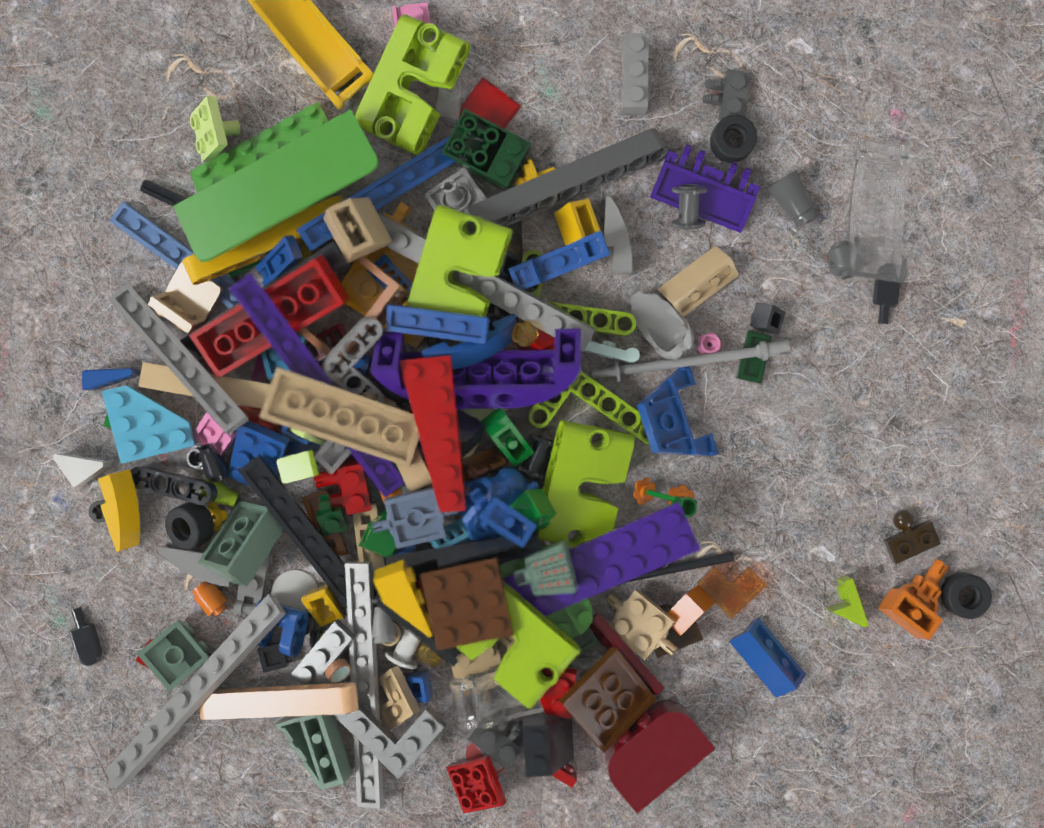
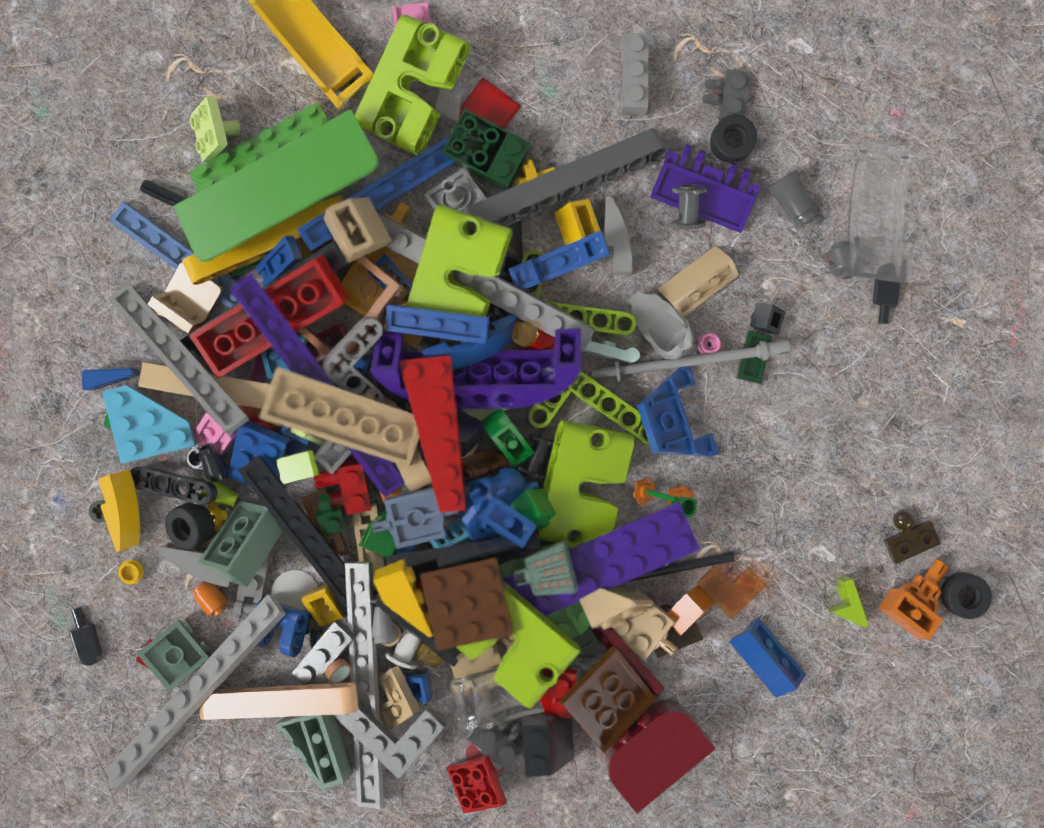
white slope [53,454,112,488] -> none
black plate [257,642,289,673] -> none
red plate [552,763,577,788] -> none
none -> yellow plate [118,560,144,585]
none -> tan slope [580,588,654,630]

